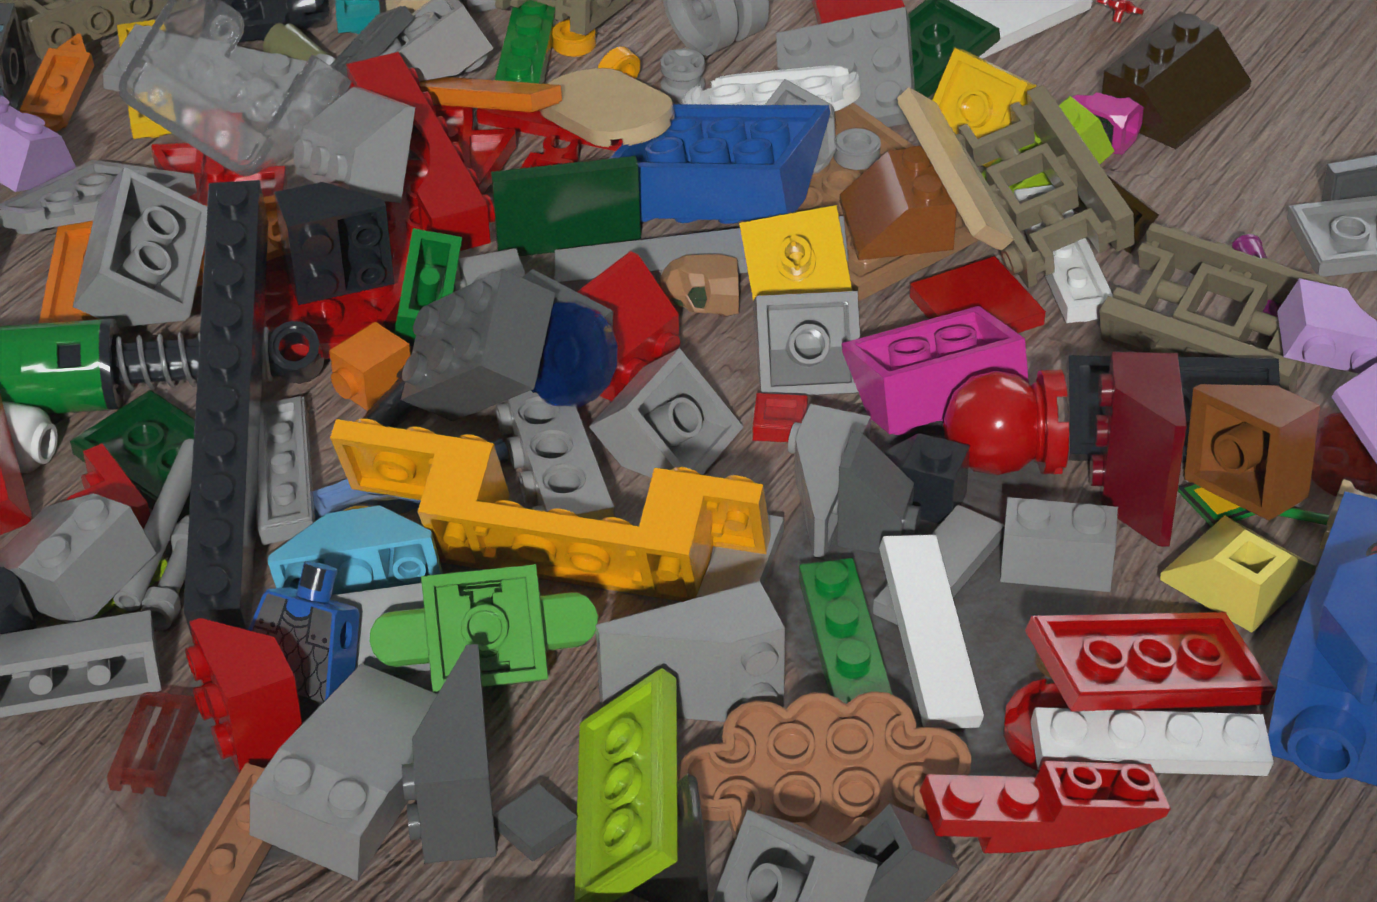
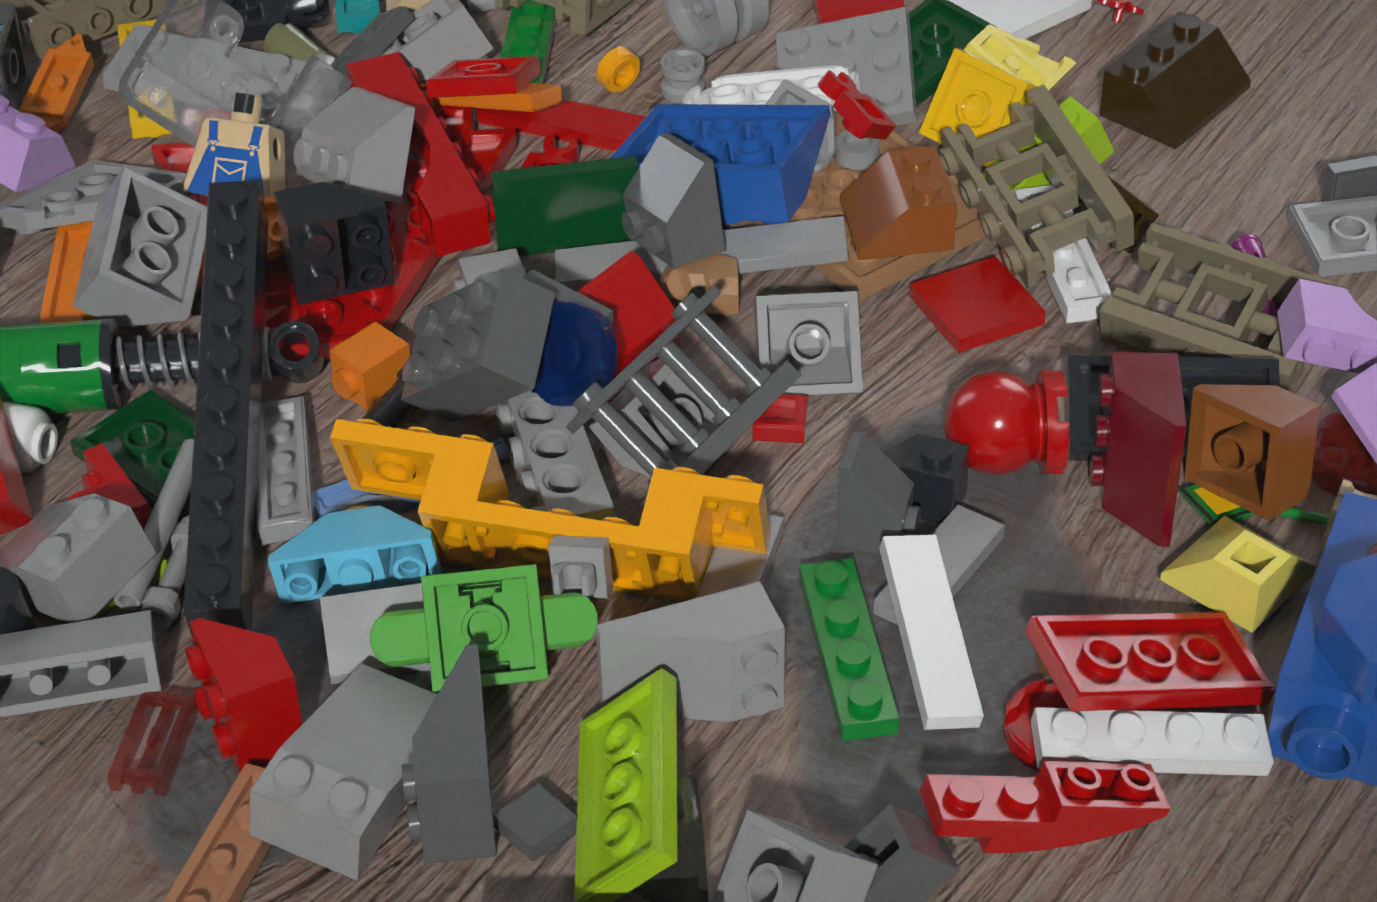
torso [248,561,360,703] -> none
green brick [394,228,462,347] -> none
tan tile [540,68,675,147] -> none
light orange tile [552,19,596,57] -> none
nougat plate [677,691,971,847] -> none
yellow tile [739,205,852,301] -> none
light grey slope [788,404,871,559] -> none
dark pink slope [841,306,1029,435] -> none
tan tile [897,87,1014,251] -> none
light grey slope [1000,497,1118,592] -> none
dark pink rock [1072,92,1144,155] -> none
none -> torso [183,93,286,197]
none -> red tile [426,56,541,98]
none -> light grey tile [548,535,613,599]
none -> dark grey fence [566,285,801,507]
none -> dark grey slope [622,132,726,269]
none -> red plate [817,70,897,140]
none -> light yellow wing [964,24,1076,92]

